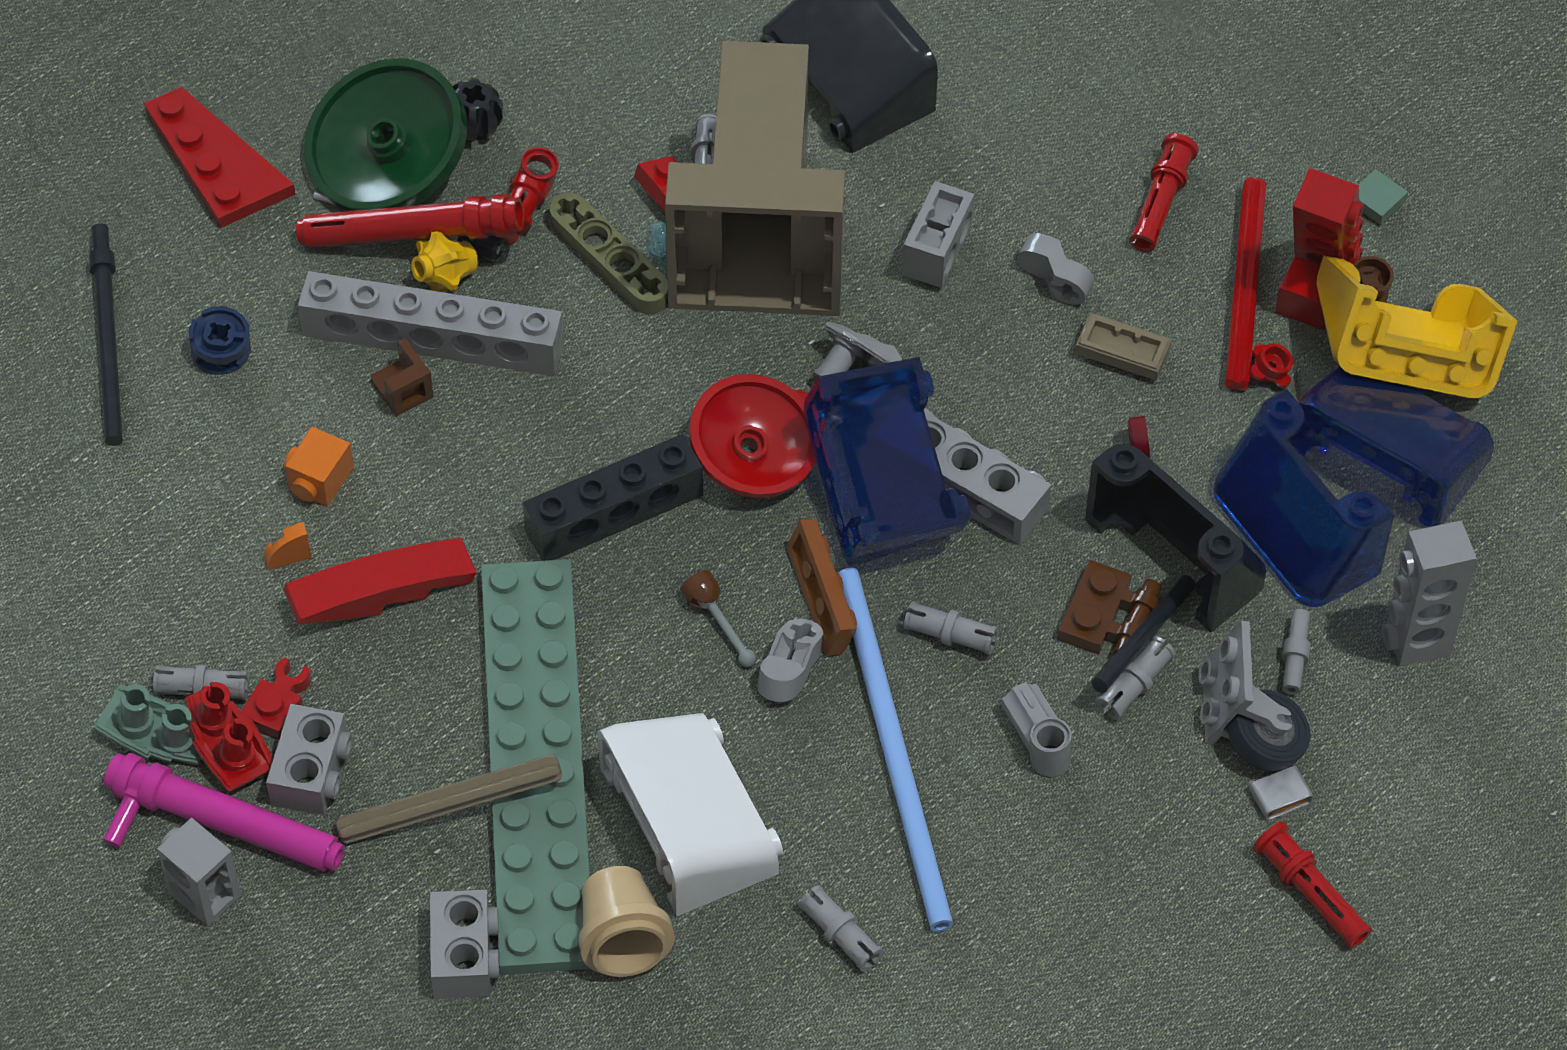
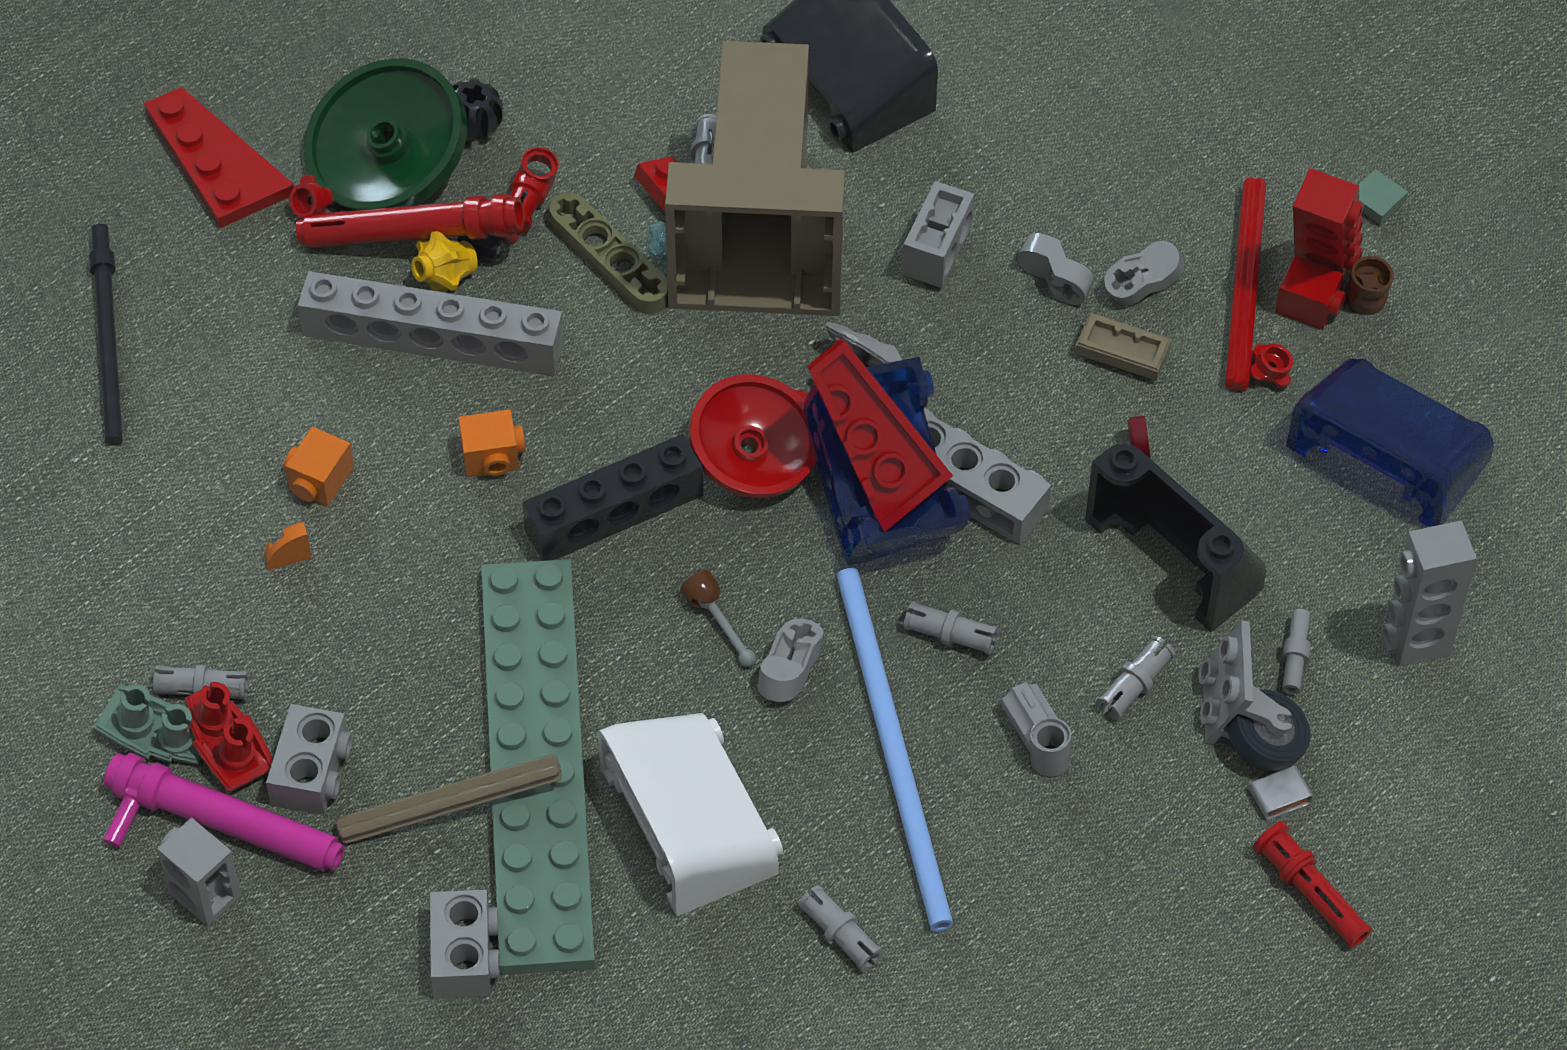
dark blue wheel [189,306,251,375] -> none
red plate [241,657,311,740] -> none
red slope [284,538,477,625] -> none
reddish brown panel [371,338,434,417] -> none
tan piece [578,866,675,977] -> none
dark orange plate [786,519,857,656] -> none
reddish brown plate [1057,560,1161,654] -> none
black bar [1092,575,1196,693] -> none
red pin [1129,133,1199,252] -> none
clear blue windscreen [1213,389,1394,607] -> none
yellow windscreen [1316,255,1517,398] -> none
none -> red plate [289,175,333,218]
none -> orange brick [458,409,526,477]
none -> red wing [807,338,953,532]
none -> light grey piece [1104,241,1184,306]

